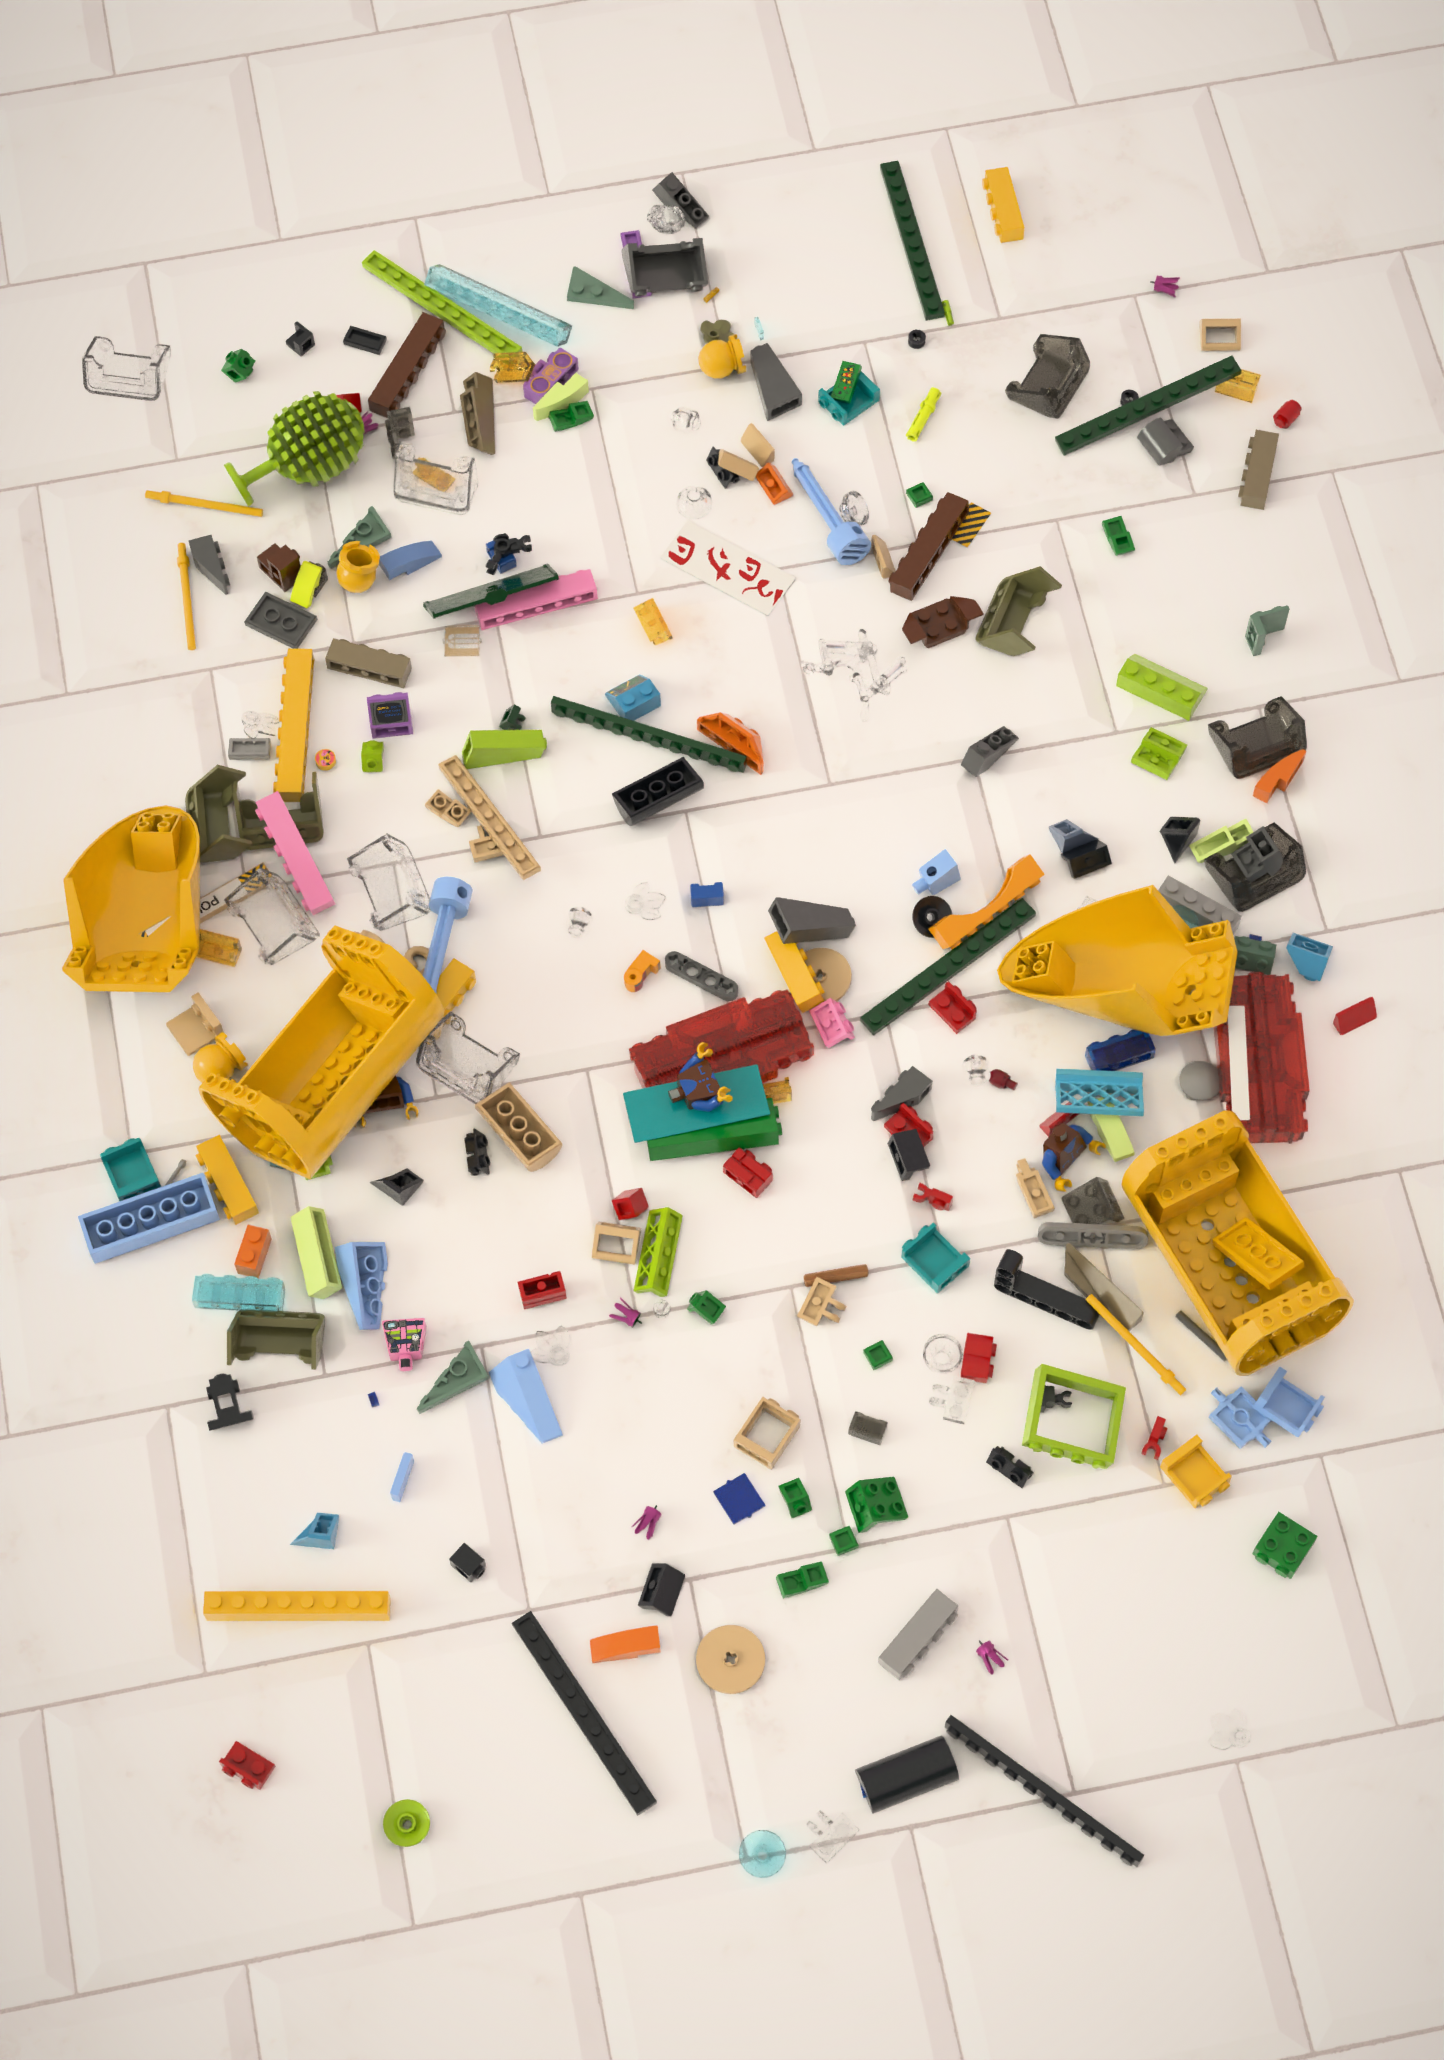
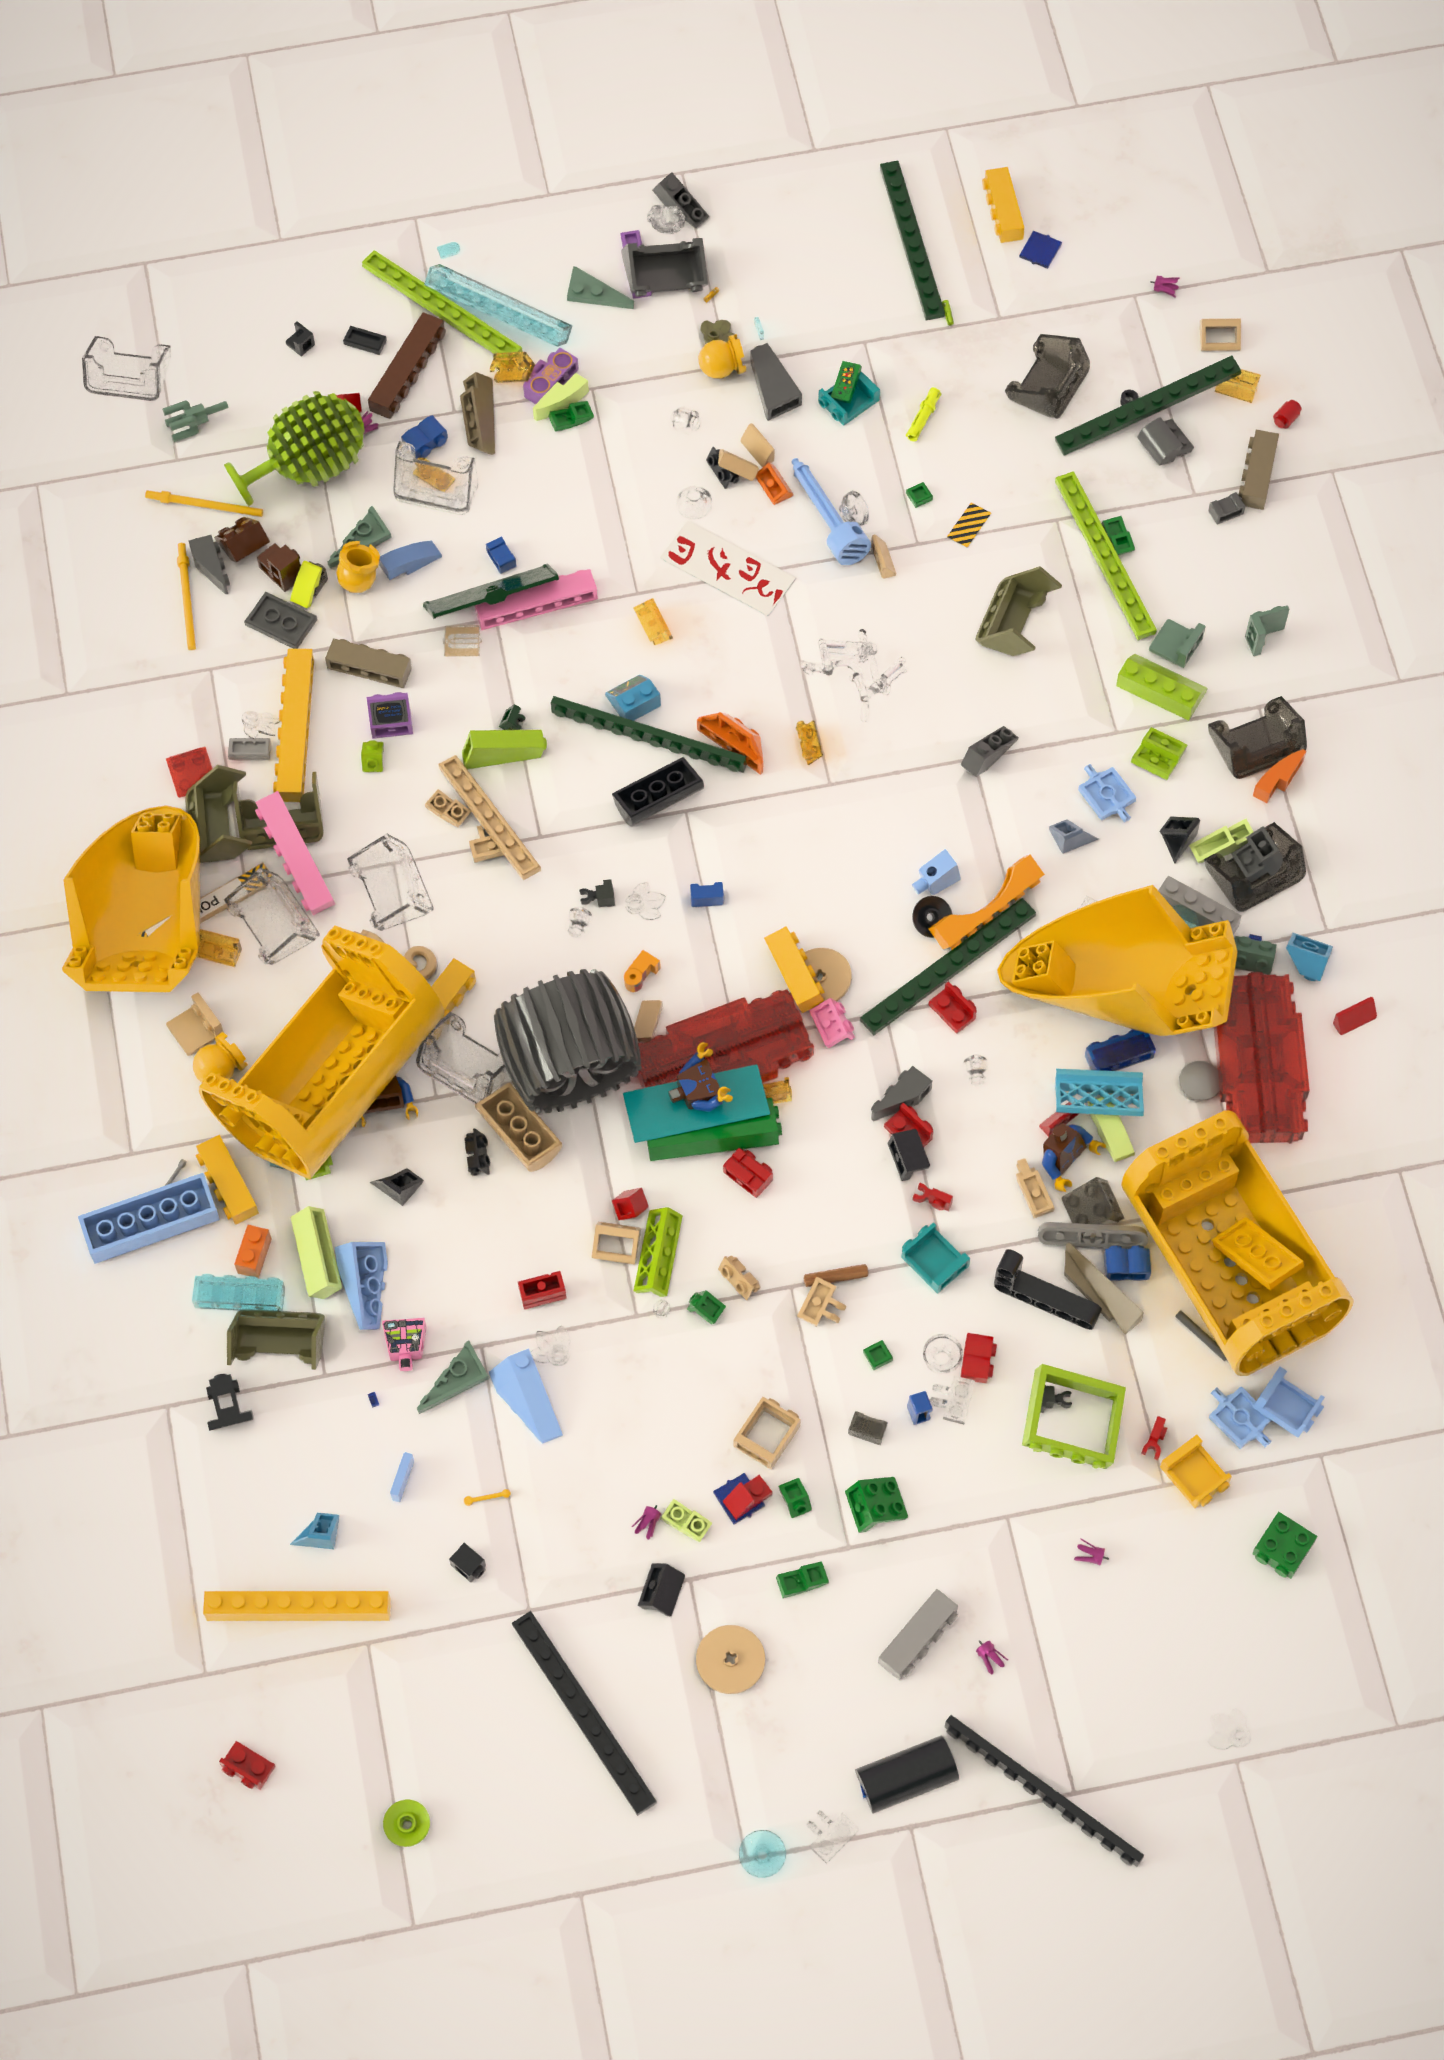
teal panel [100,1137,161,1201] -> none
green brick [221,348,256,383] -> none
tile [315,749,336,770] -> none
clear smoke bracket [384,407,415,465] -> none
light blue piece [423,877,473,994] -> none
black piece [486,533,532,576] -> none
orange slope [590,1625,661,1663] -> none
flat silver piece [609,1297,643,1328] -> none
dark grey beam [665,951,739,1001] -> none
dark grey slope [768,897,856,944] -> none
green tile [829,1525,859,1556] -> none
reddish brown brick [888,492,969,601] -> none
reddish brown piece [902,596,984,648] -> none
black bush [908,329,926,349] -> none
black hinge [986,1446,1034,1489] -> none
dark red cylinder [988,1069,1018,1090] -> none
black panel [1061,839,1112,879] -> none
yellow bar [1085,1294,1187,1396] -> none
white sticker [1228,1006,1250,1120] -> none
none -> sand green plant [162,400,229,442]
none -> clear red bracket [165,746,212,798]
none -> reddish brown slope [214,517,270,562]
none -> blue brick [401,415,448,460]
none -> clear light blue piece [437,242,460,259]
none -> yellow hinge [464,1489,511,1506]
none -> dark grey wheel [494,969,642,1114]
none -> pearl dark grey piece [579,879,615,907]
none -> tan slope [634,1000,663,1044]
none -> yellowish green slope [660,1499,712,1542]
none -> tan hinge [718,1255,761,1300]
none -> red slope [723,1474,773,1520]
none -> clear yellow hinge [795,720,823,765]
none -> blue piece [907,1391,933,1425]
none -> clear blue piece [1019,230,1062,269]
none -> lime plate [1055,471,1157,640]
none -> flat silver piece [1074,1538,1109,1566]
none -> light blue plate [1078,764,1136,822]
none -> blue brick [1104,1245,1151,1281]
none -> sand green bracket [1149,619,1206,668]
none -> dark grey piece [1208,492,1245,525]

